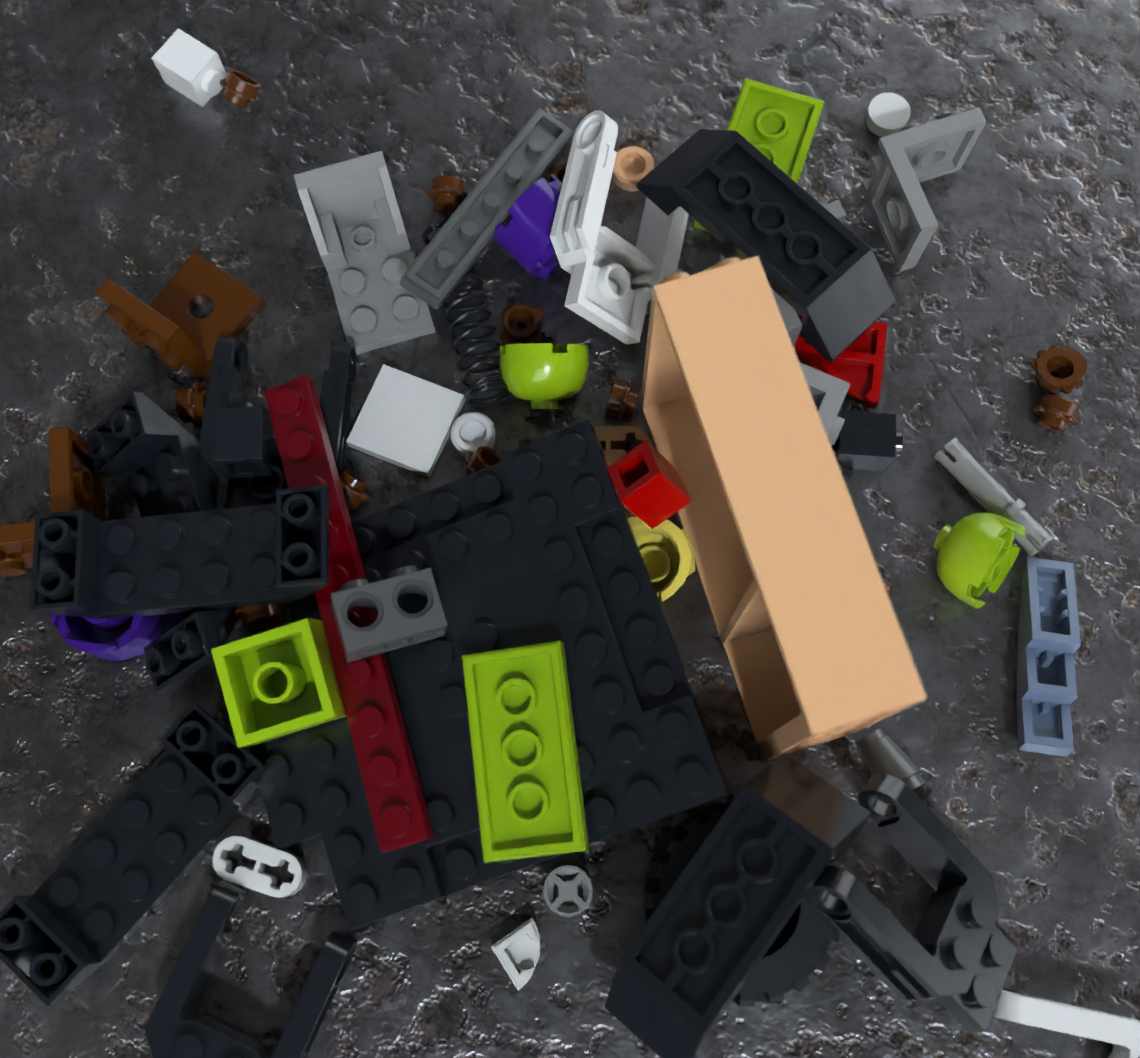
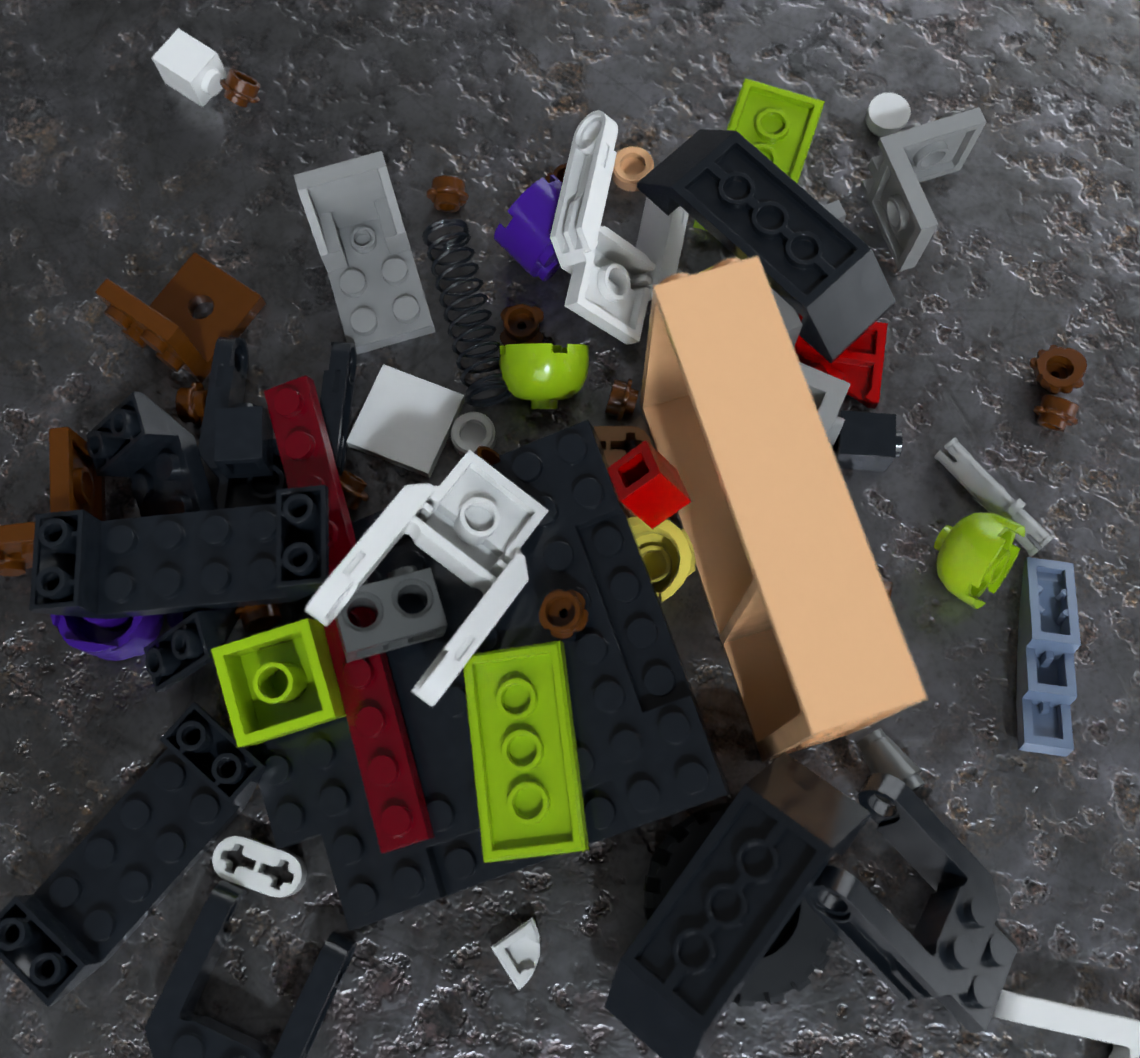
dark grey tile [399,107,574,310] -> none
light grey wheel [543,865,593,917] -> none
none -> white plate [305,449,549,707]
none -> reddish brown plate [539,589,589,639]

